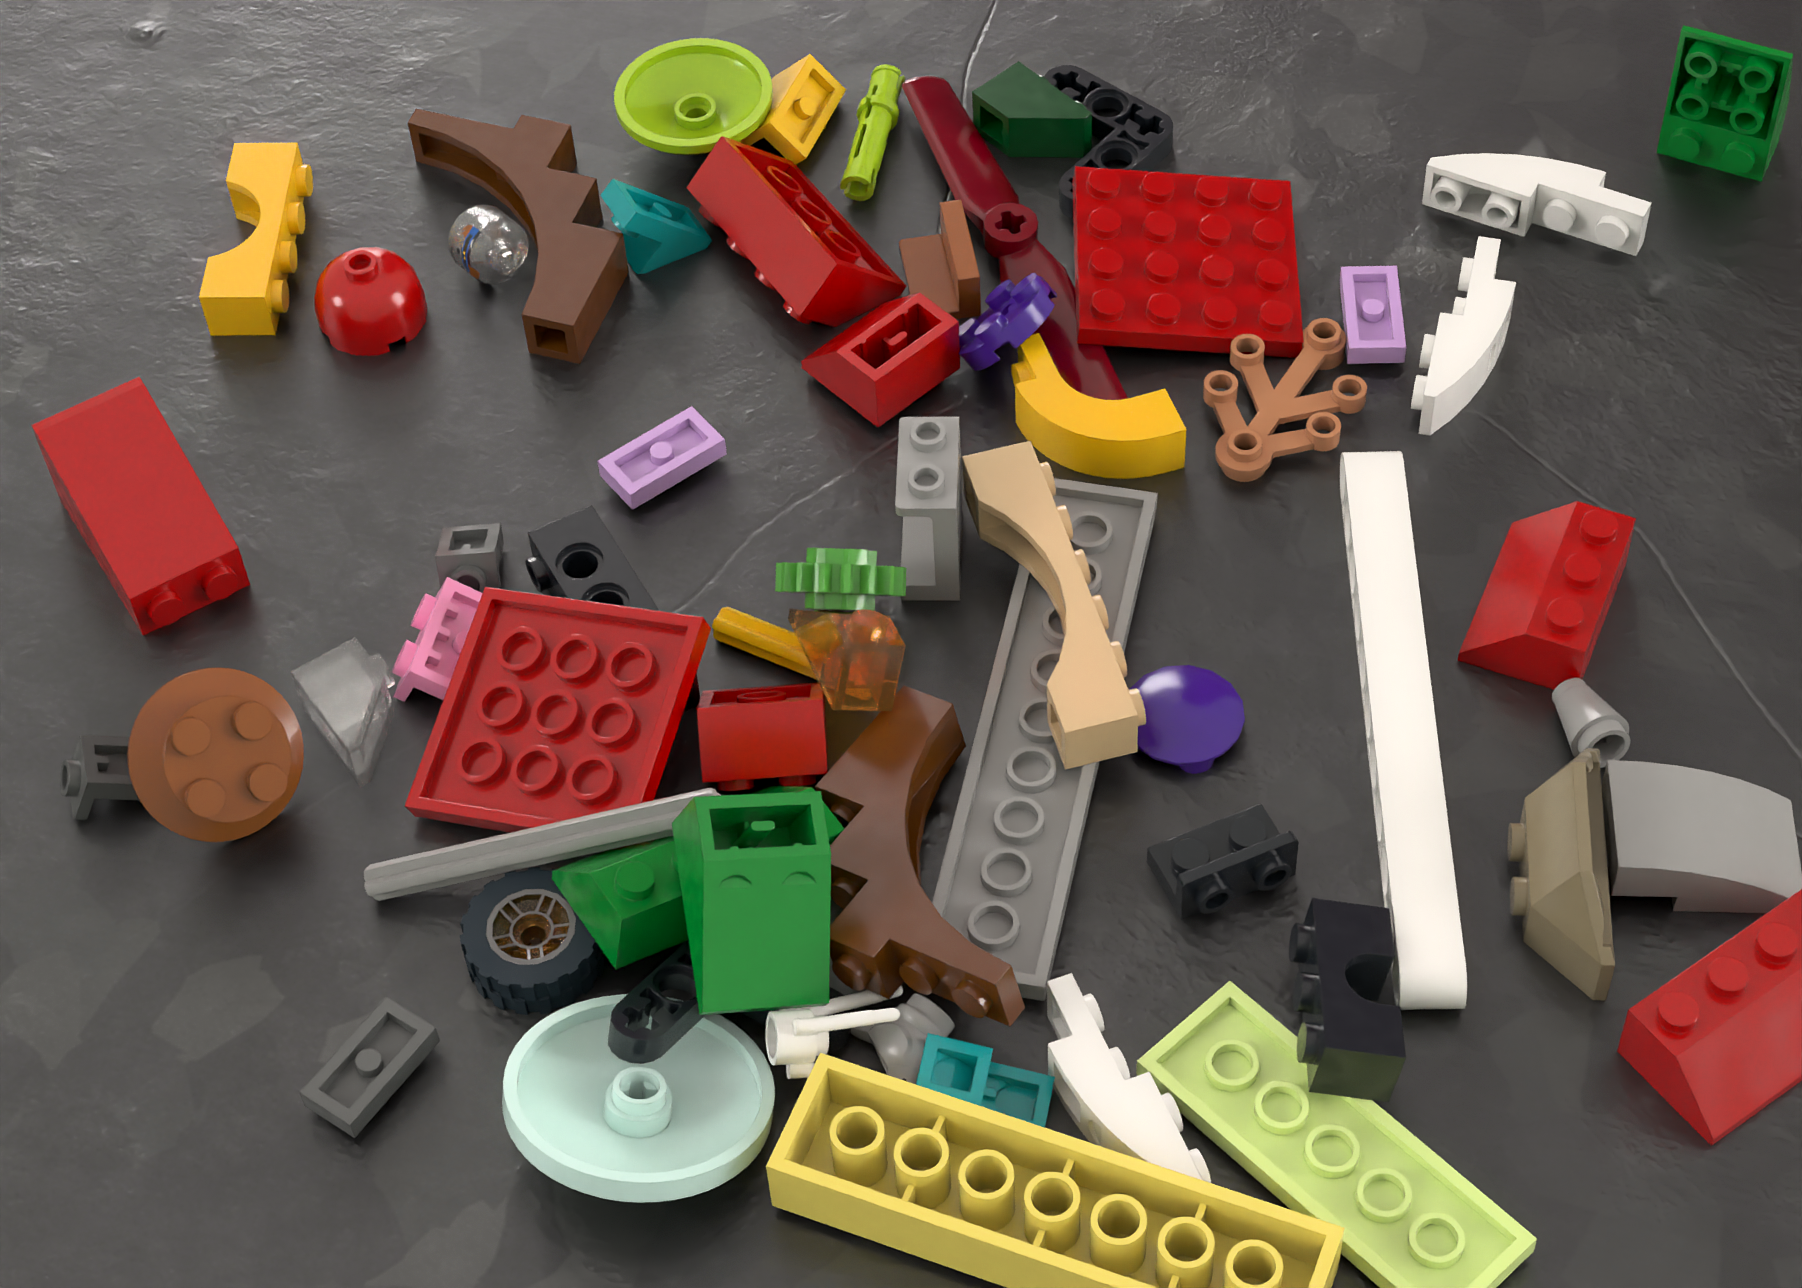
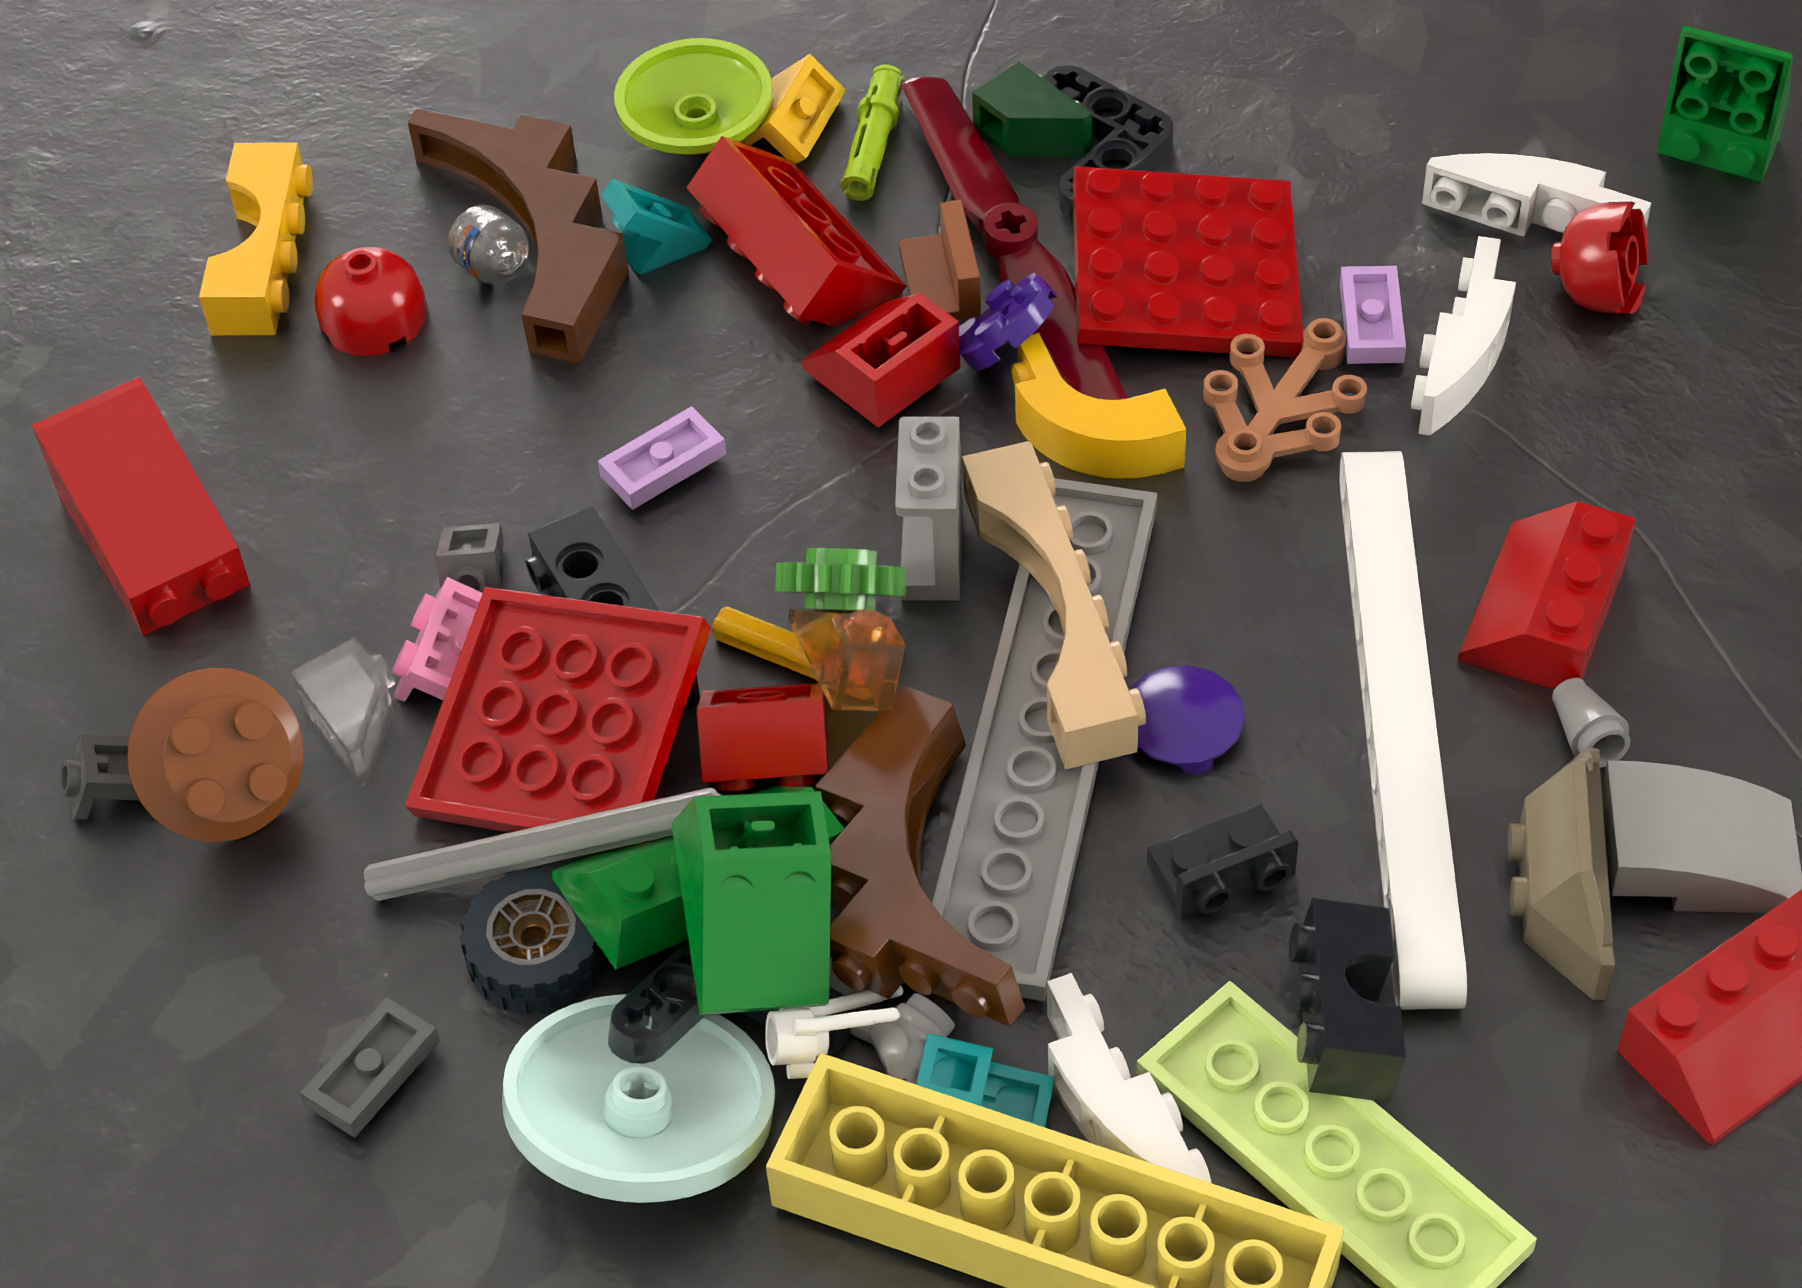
none -> red cylinder [1551,201,1648,314]

